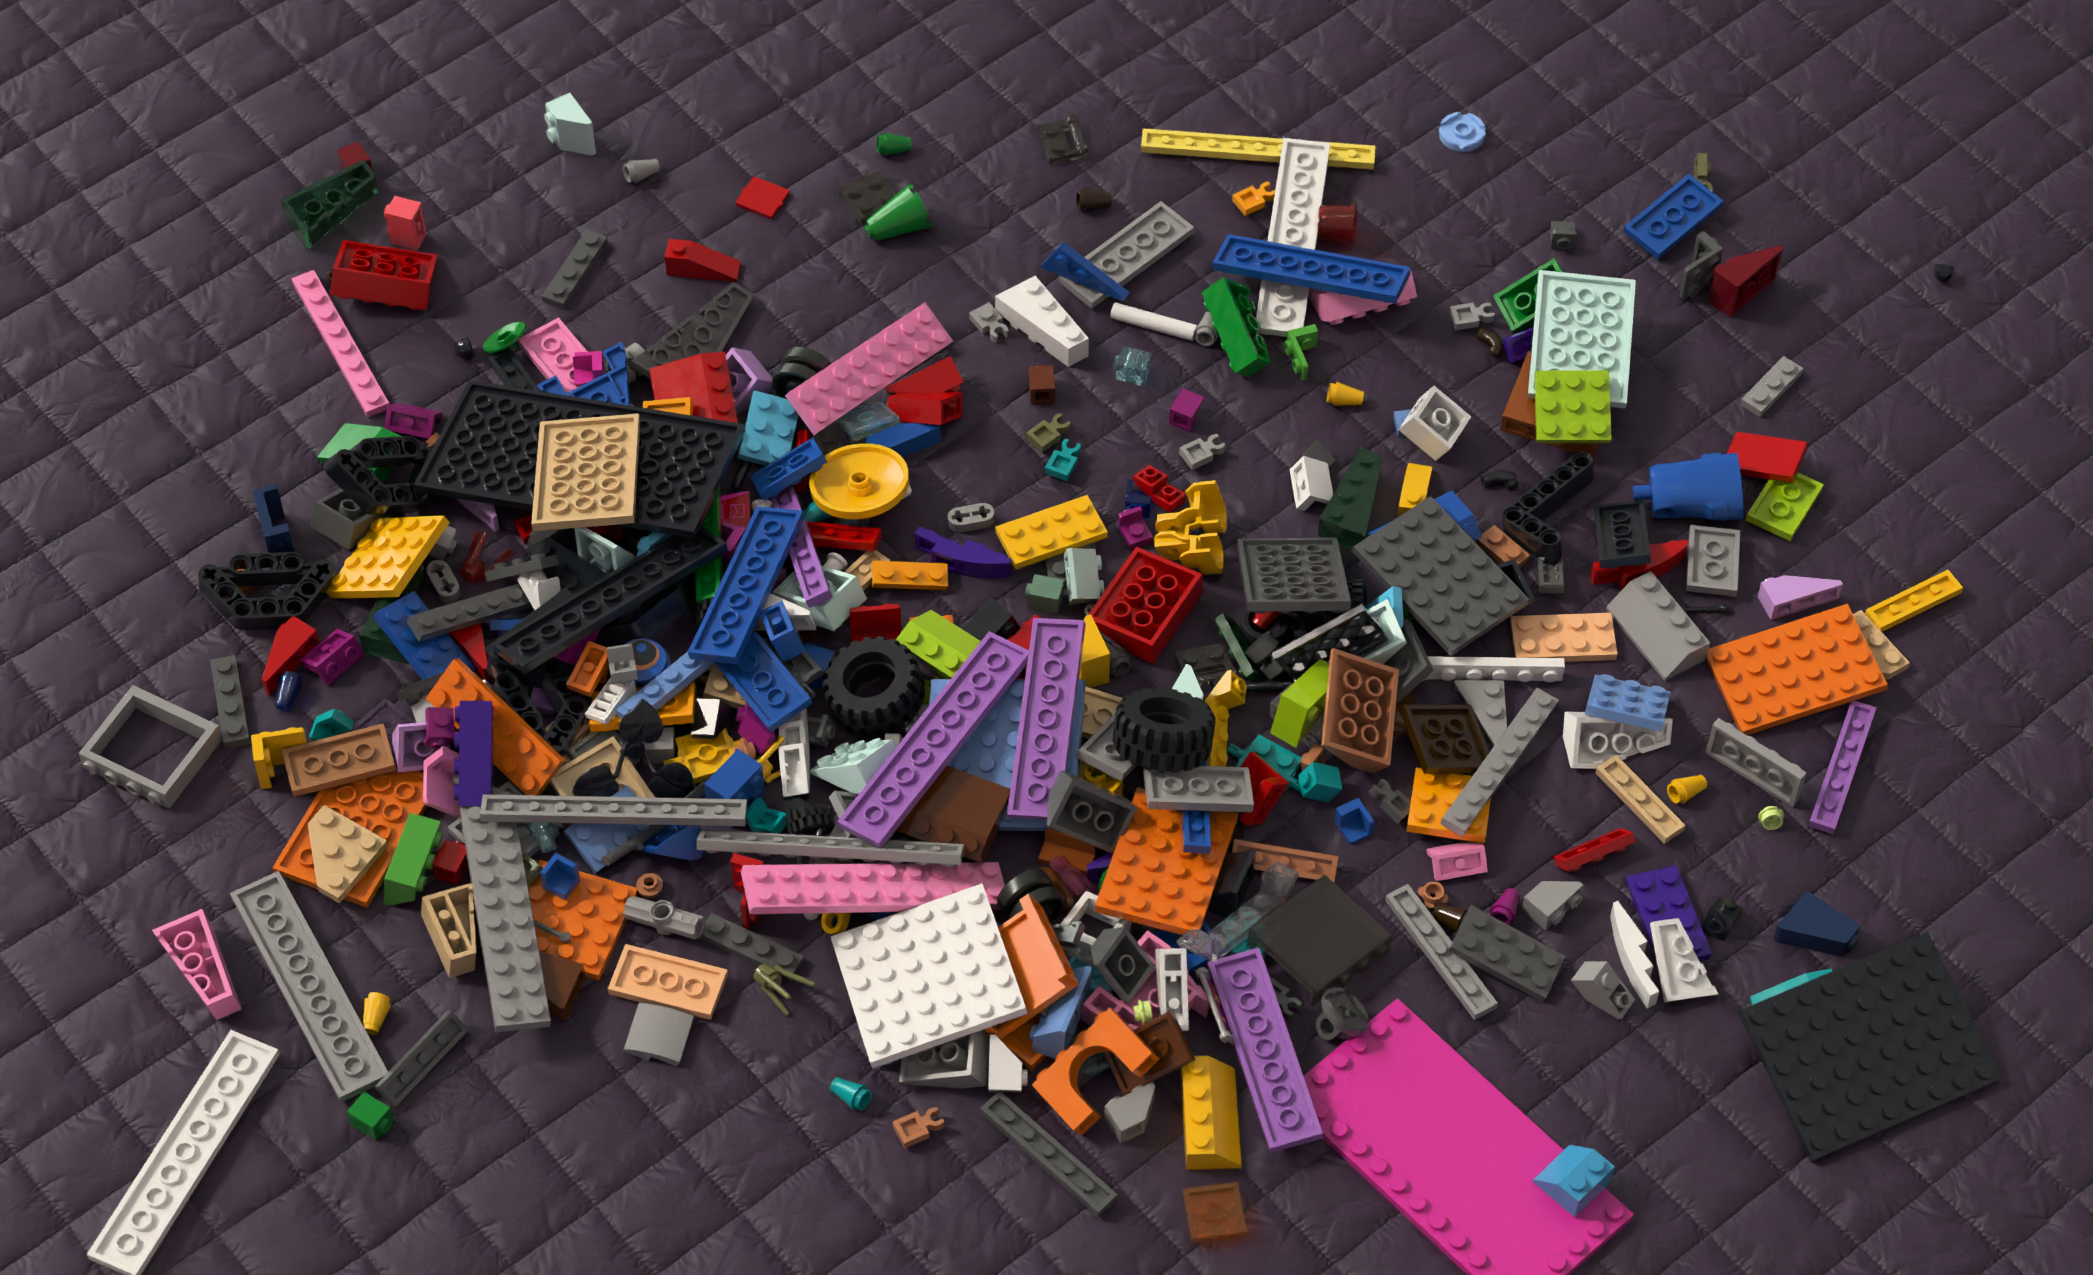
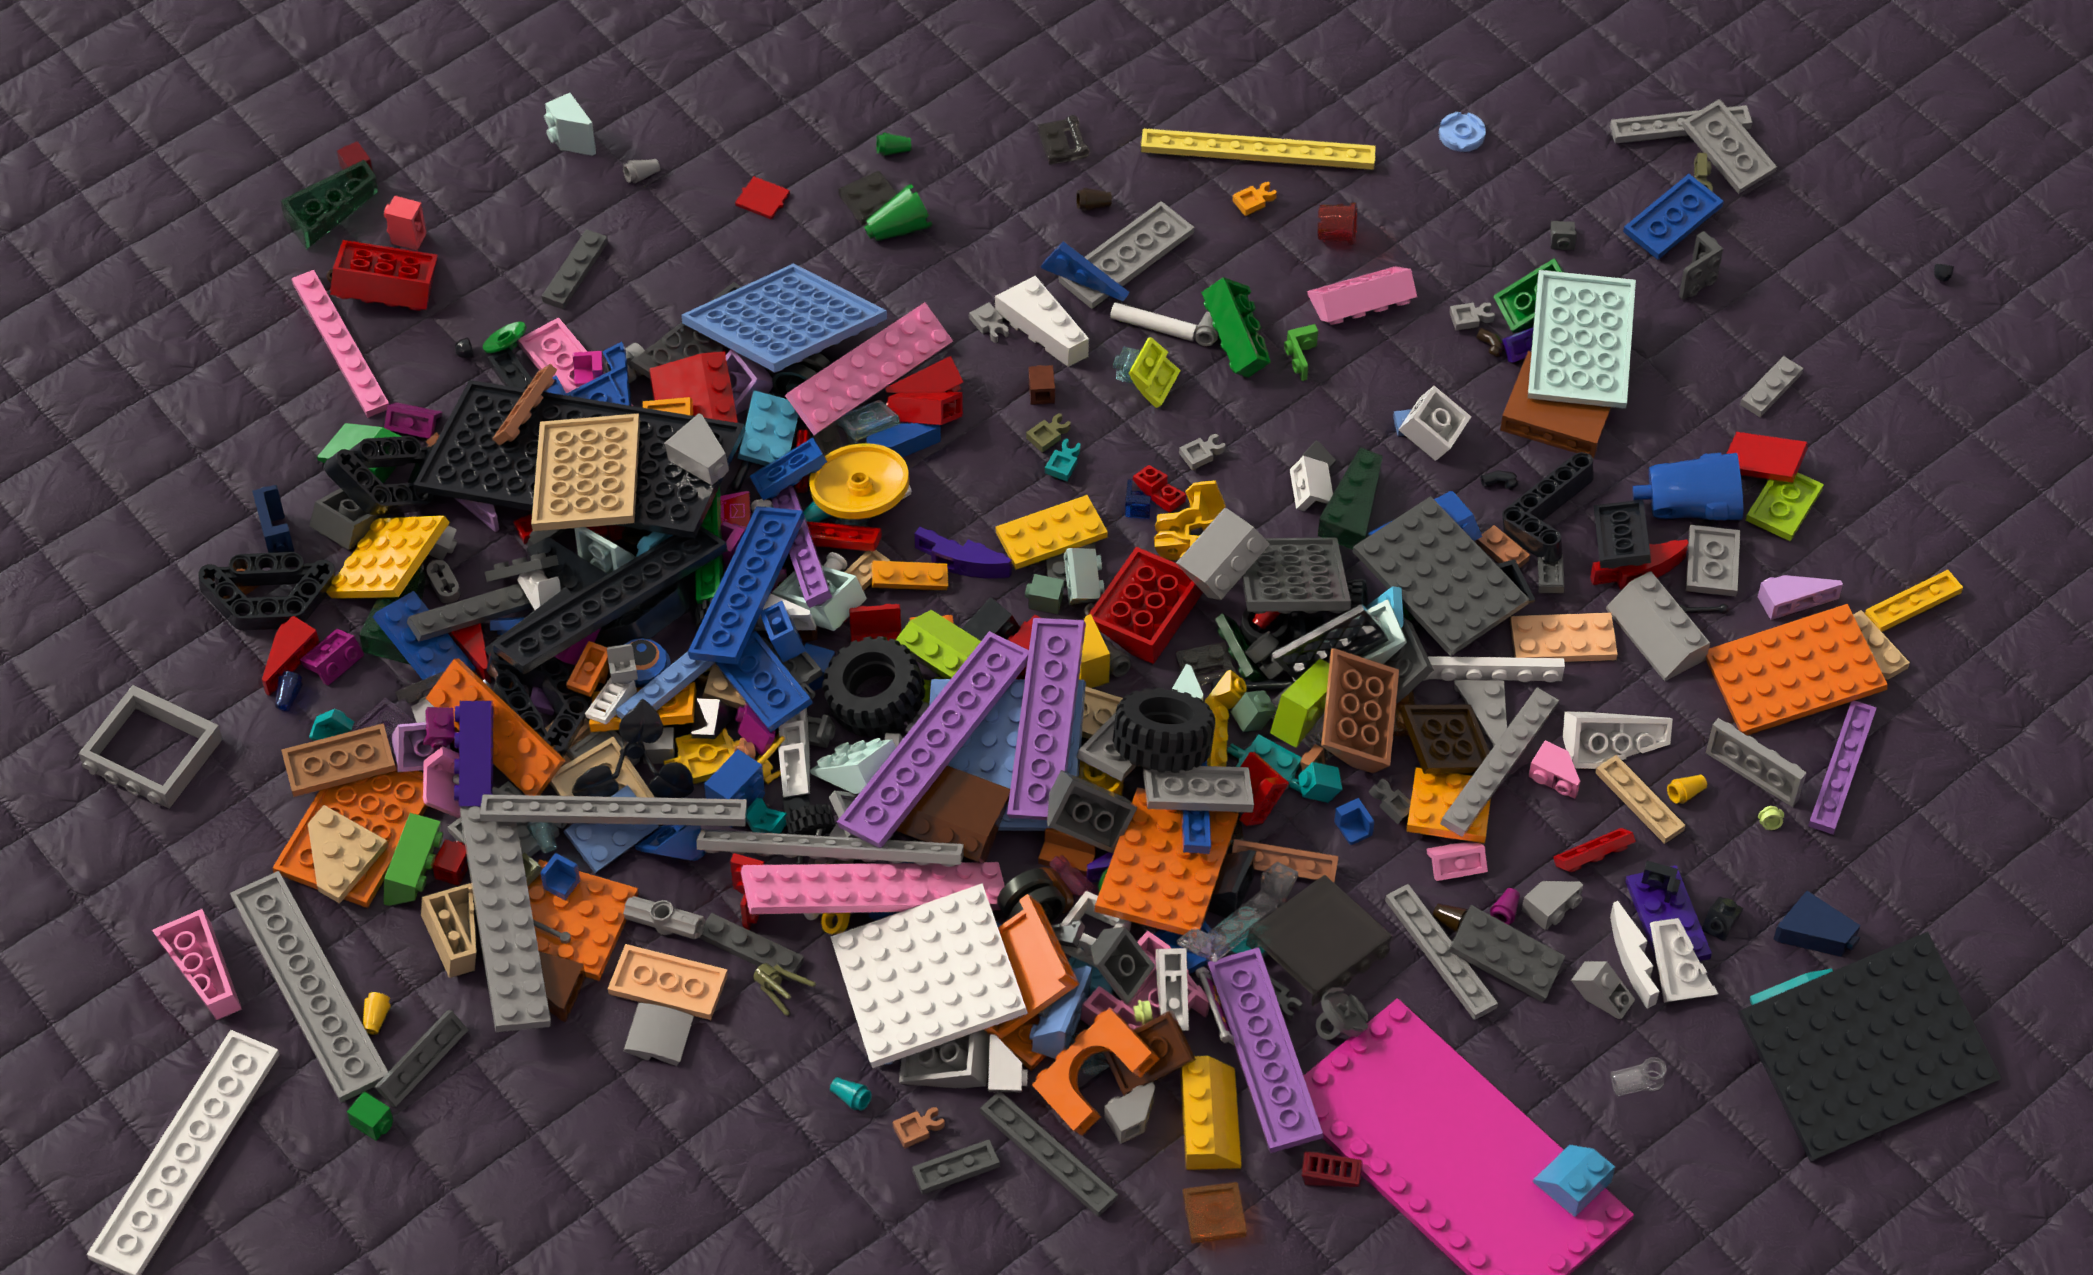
dark grey plate [210,655,250,748] -> none
yellow bracket [251,727,307,789] -> none
clear red plant [460,531,511,583] -> none
dark grey sword [602,779,708,866] -> none
nougat plate [636,873,663,899] -> none
red slope [665,239,741,282] -> none
light grey beam [948,503,994,533] -> none
magenta bracket [1118,506,1153,550] -> none
magenta panel [1169,388,1204,432] -> none
blue plate [1212,234,1410,304] -> none
white plate [1256,138,1330,337] -> none
yellow cone [1327,382,1364,406] -> none
yellow slope [1397,463,1432,518] -> none
nougat plate [1417,882,1449,909] -> none
lime plate [1534,370,1611,443] -> none
medium blue plate [1585,674,1671,732] -> none
dark red slope [1708,246,1783,318] -> none
none -> nougat plate [493,363,557,445]
none -> light grey slope [665,413,729,485]
none -> medium blue plate [682,263,887,372]
none -> dark grey plate [912,1139,1000,1195]
none -> neon yellow slope [1129,337,1181,408]
none -> light grey slope [1176,508,1270,600]
none -> sand green brick [1231,690,1277,732]
none -> dark red slope [1302,1152,1363,1187]
none -> bright pink slope [1528,740,1580,799]
none -> light grey plate [1610,105,1752,143]
none -> clear piece [1610,1057,1667,1096]
none -> black bracket [1641,861,1681,903]
none -> light grey plate [1681,99,1777,194]

